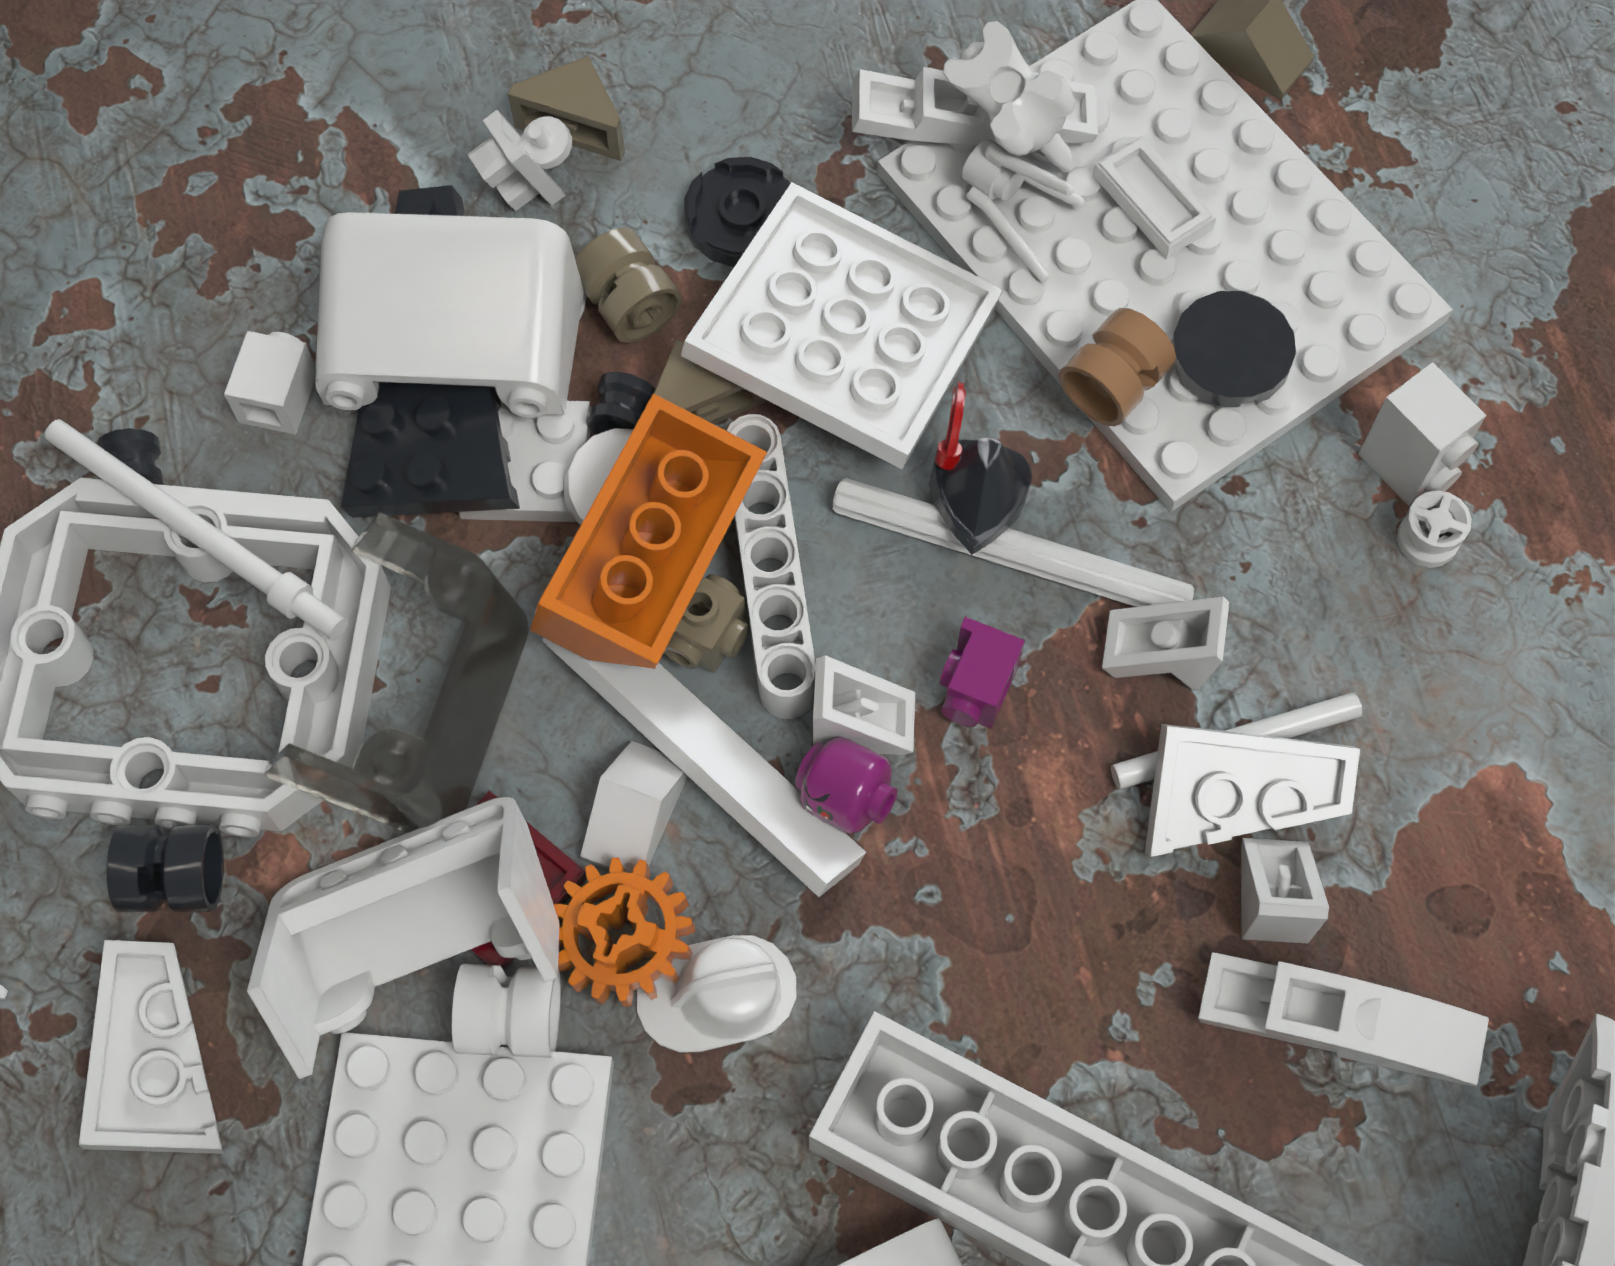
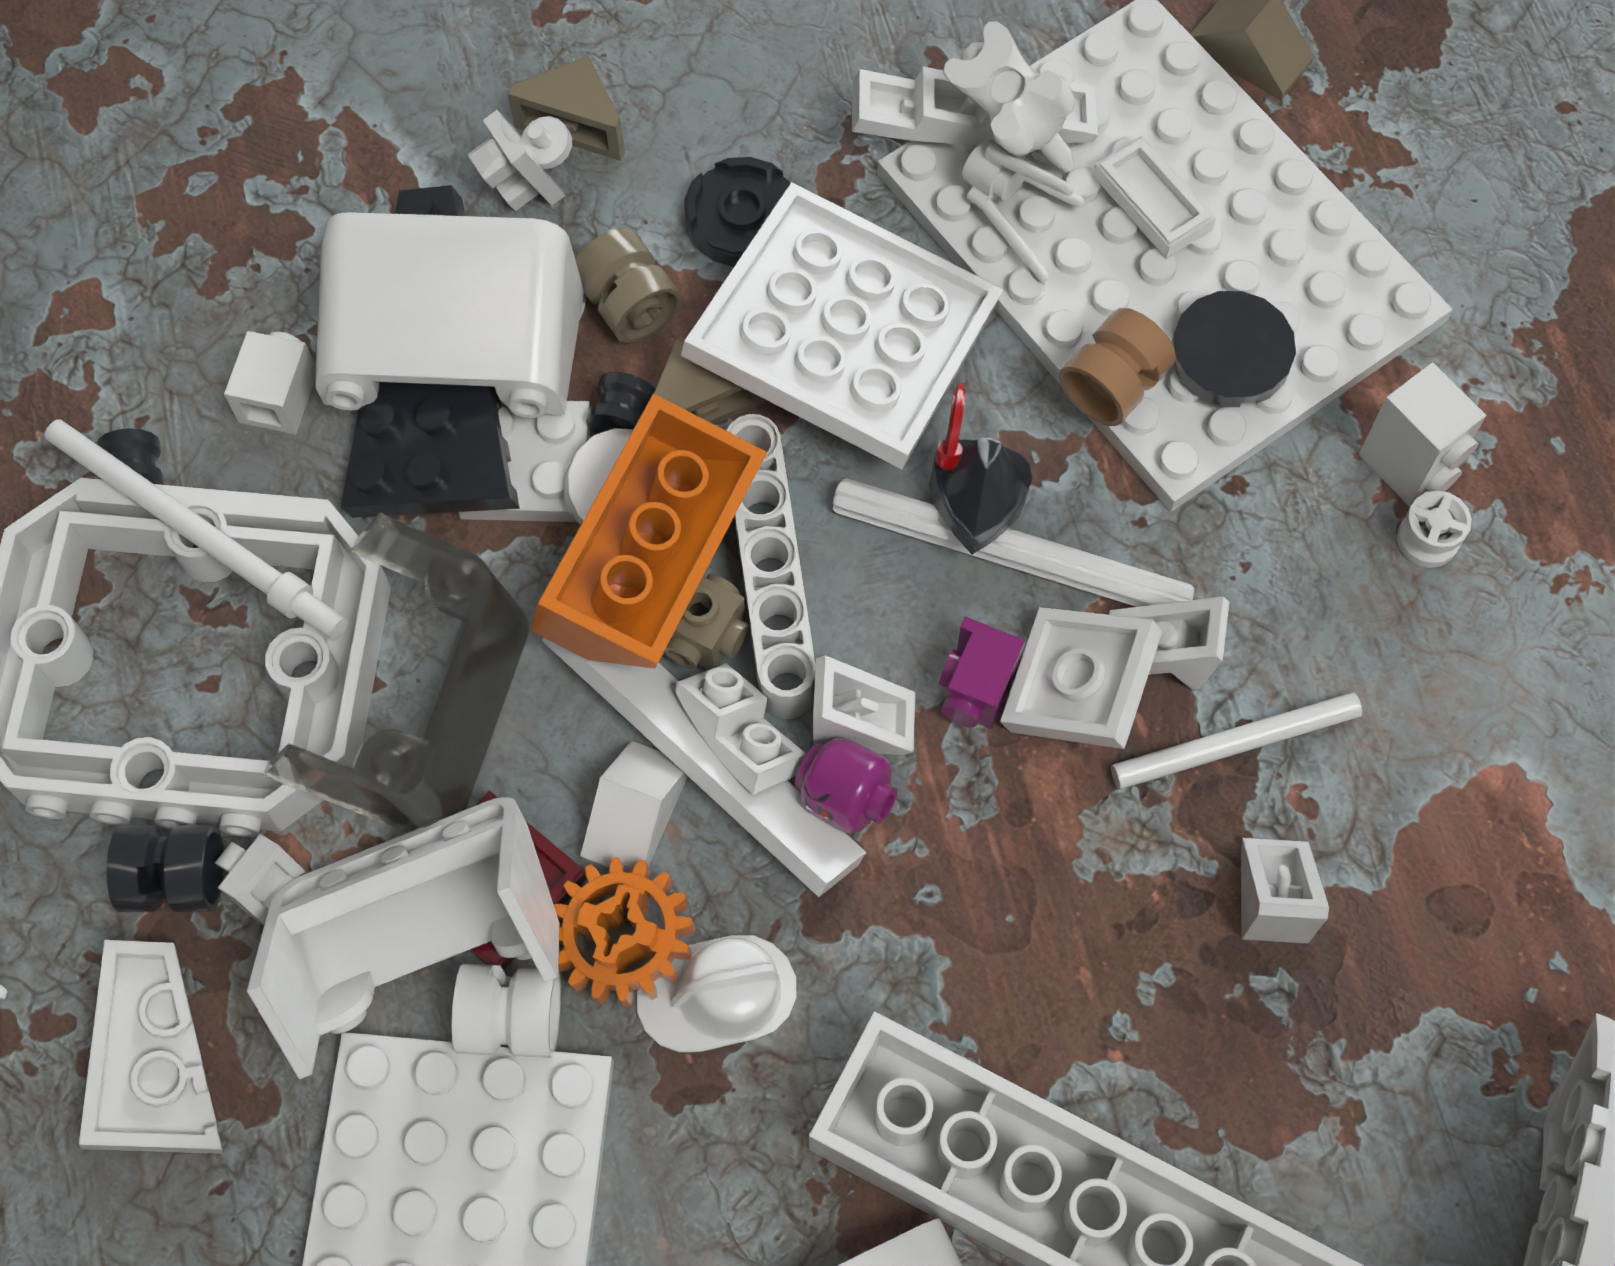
white wing [1145,724,1360,857] -> none
white slope [1198,952,1489,1087] -> none
none -> white tile [215,834,307,925]
none -> white slope [676,663,806,794]
none -> white plate [1000,607,1163,749]

